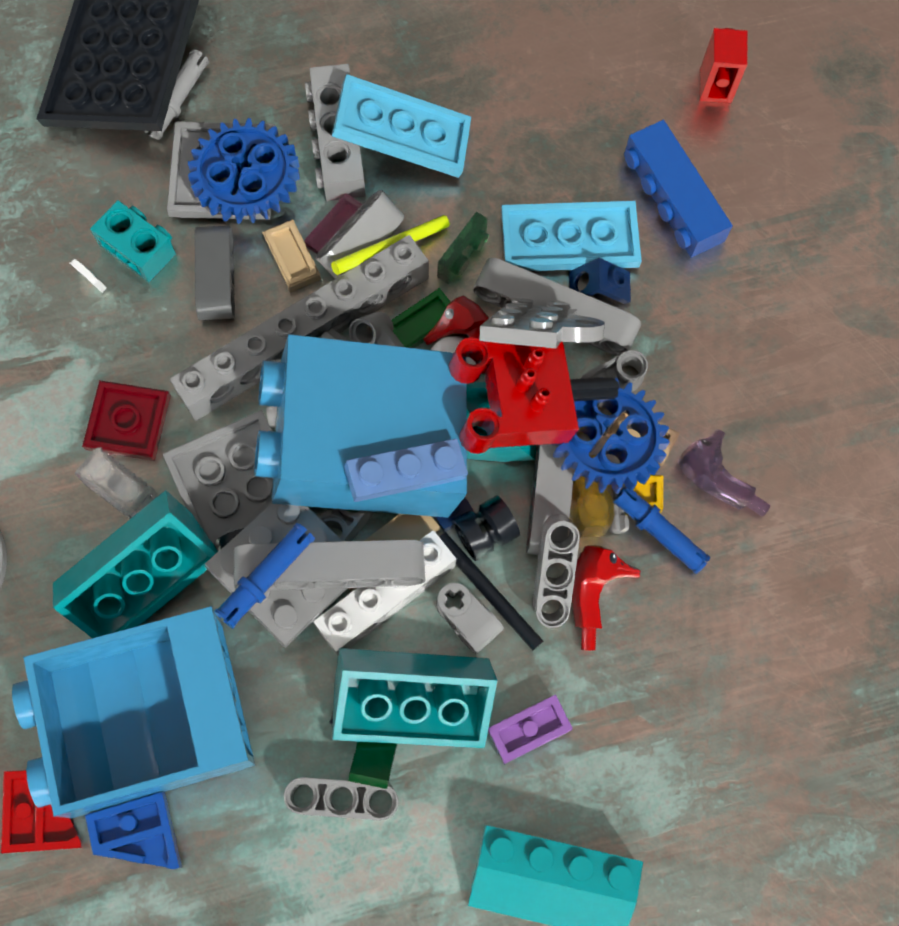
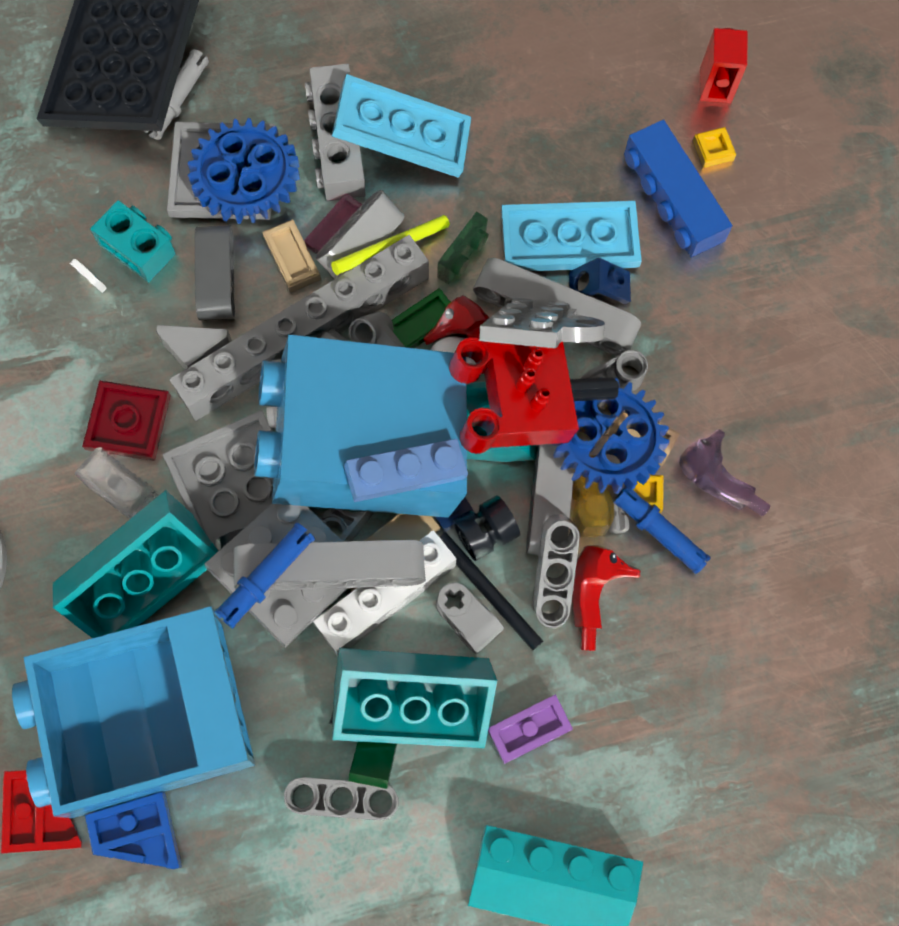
none -> light grey slope [156,325,232,369]
none -> yellow tile [692,127,736,168]

